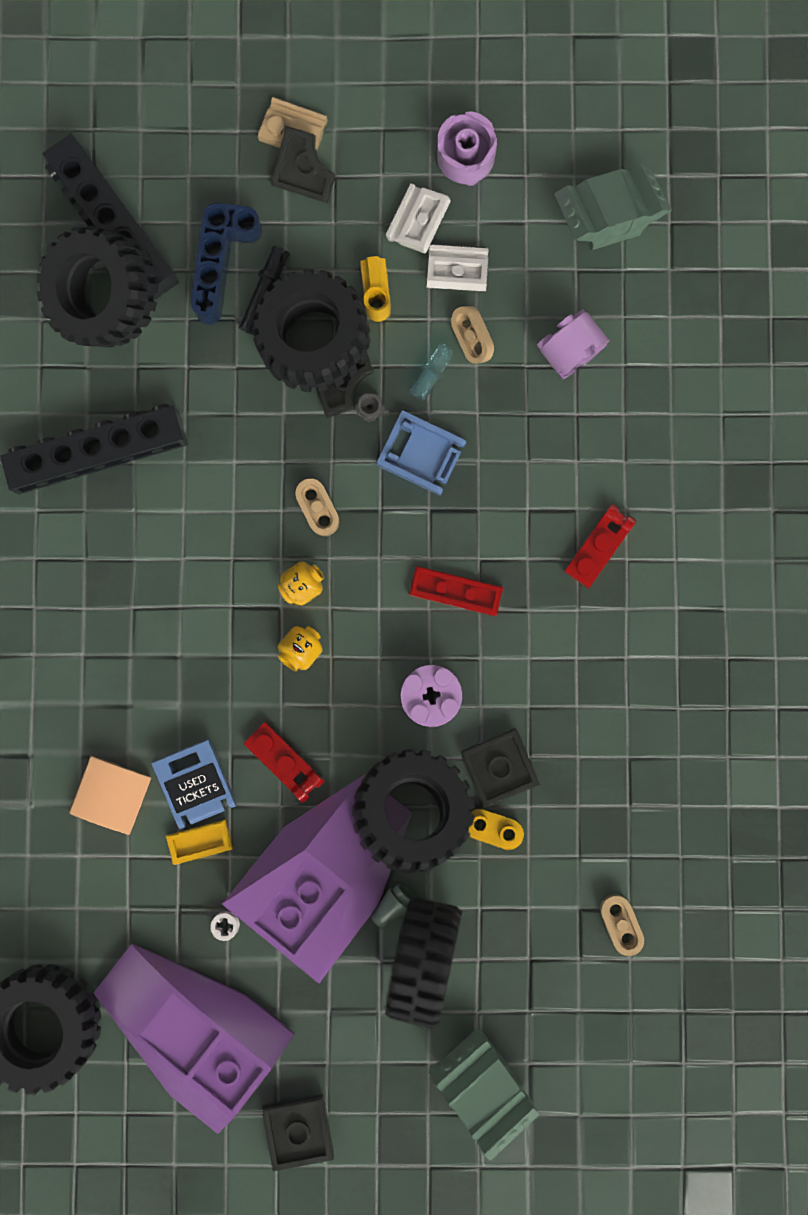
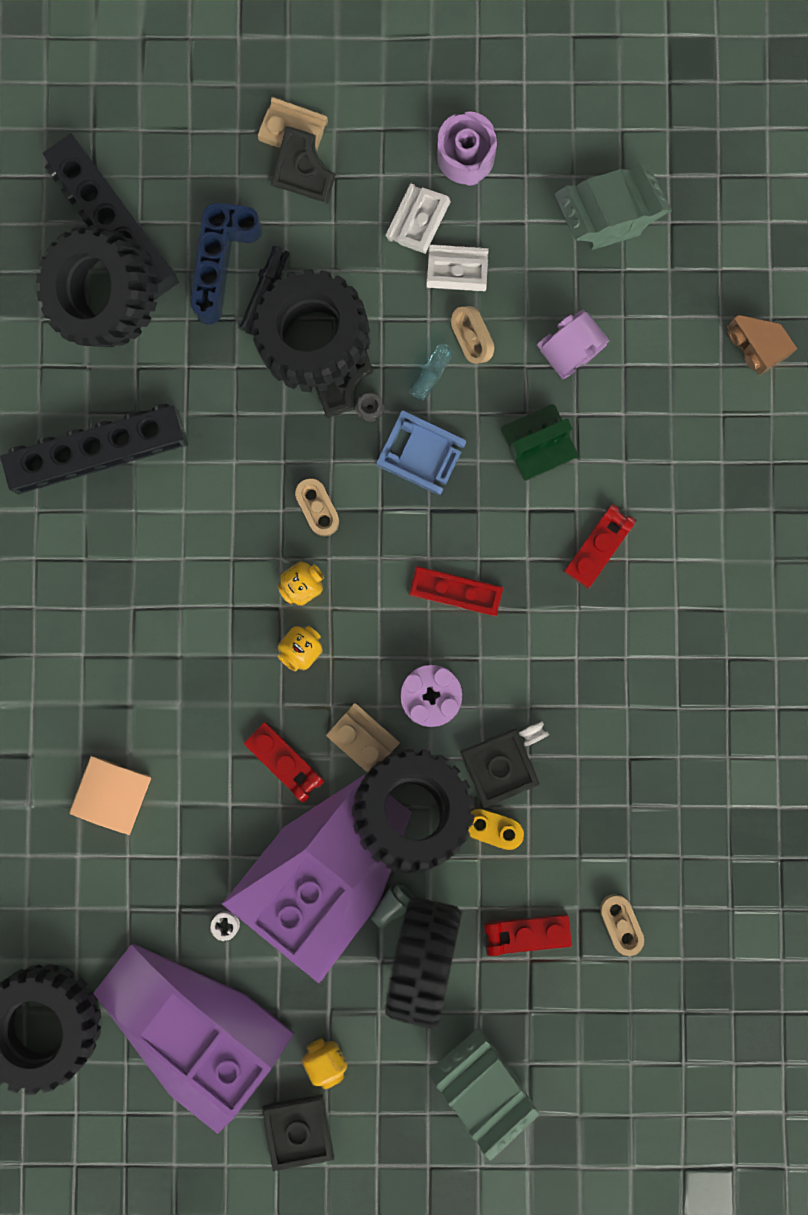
container [151,738,237,829] -> none
yellow tile [166,819,233,865] -> none
yellow piece [360,256,391,322] -> none
none -> yellow head [302,1038,348,1089]
none -> tan plate [326,703,400,773]
none -> red plate [483,914,572,956]
none -> dark green bracket [501,404,578,481]
none -> white bush [518,721,549,747]
none -> medium nougat slope [727,315,797,376]

